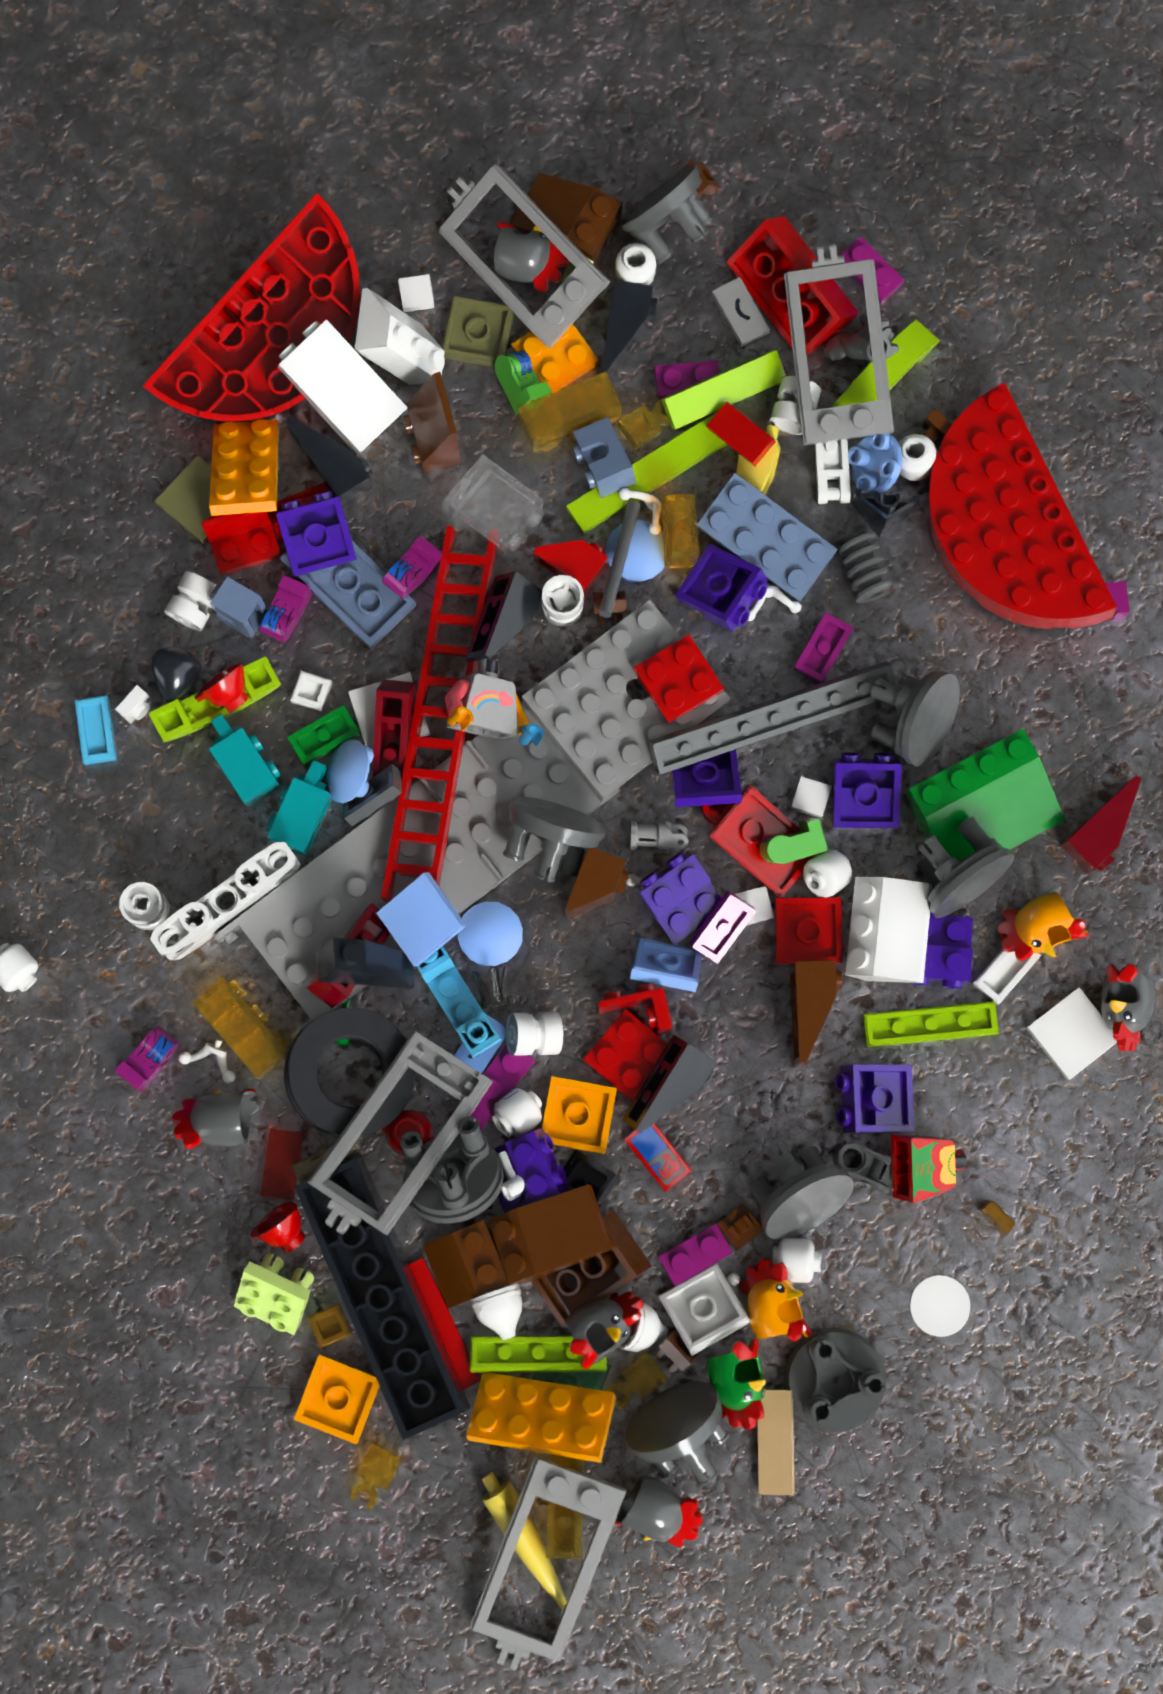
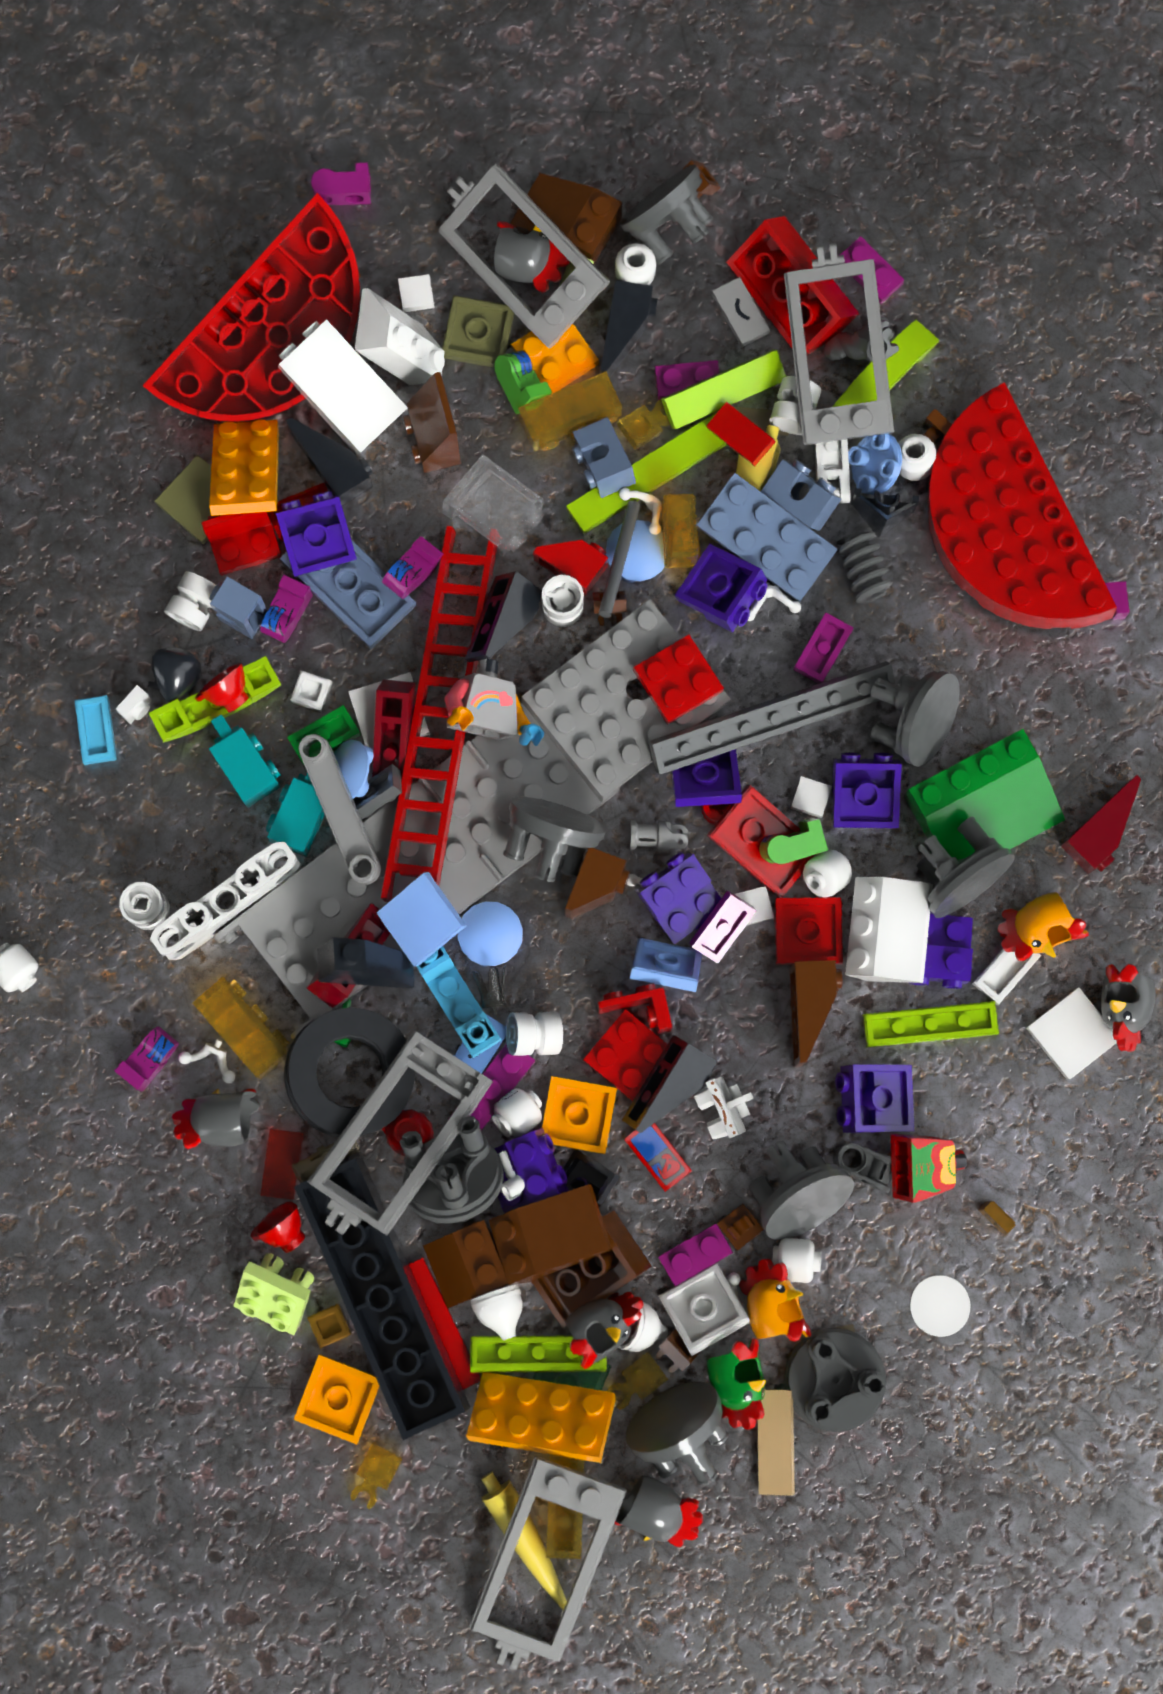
none -> light grey piece [299,734,381,885]
none -> magenta leg [311,163,371,205]
none -> white hips [694,1076,754,1139]
none -> sand blue brick [761,459,842,531]

